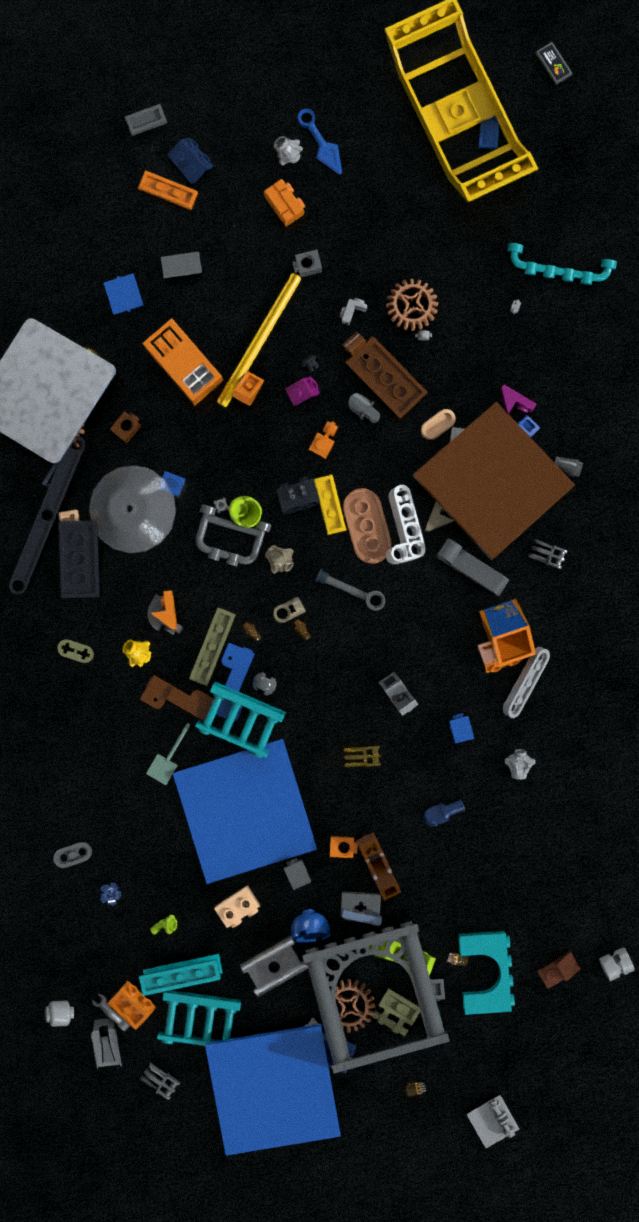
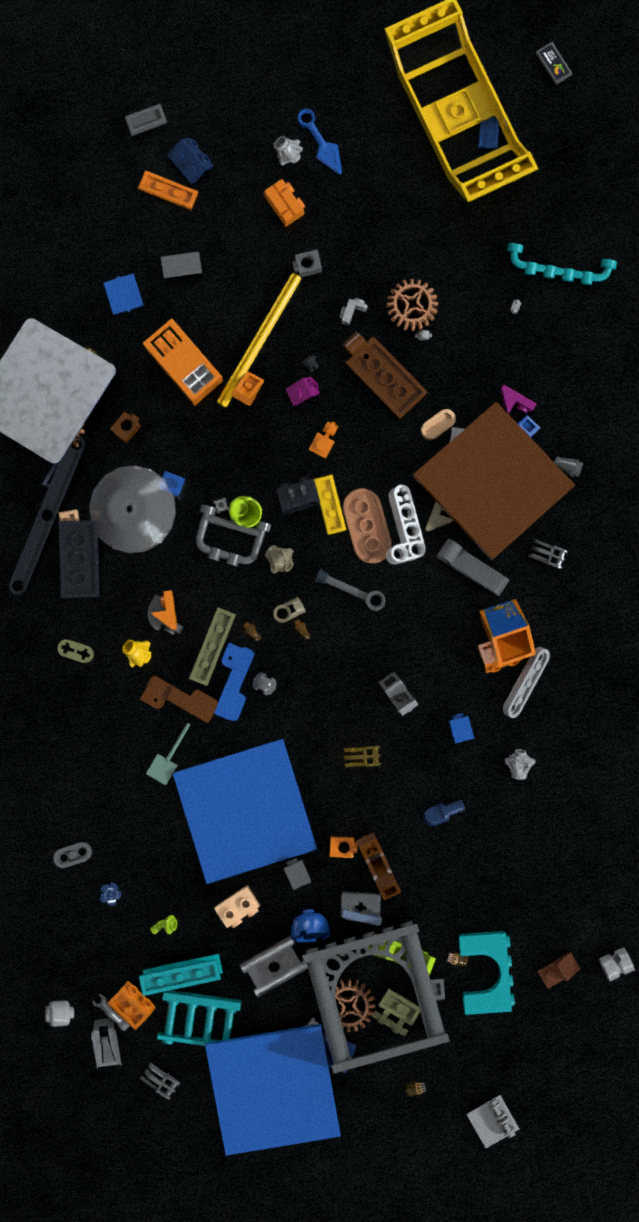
teal fence [195,682,286,758] -> none
dark grey arm [348,393,380,423] -> none

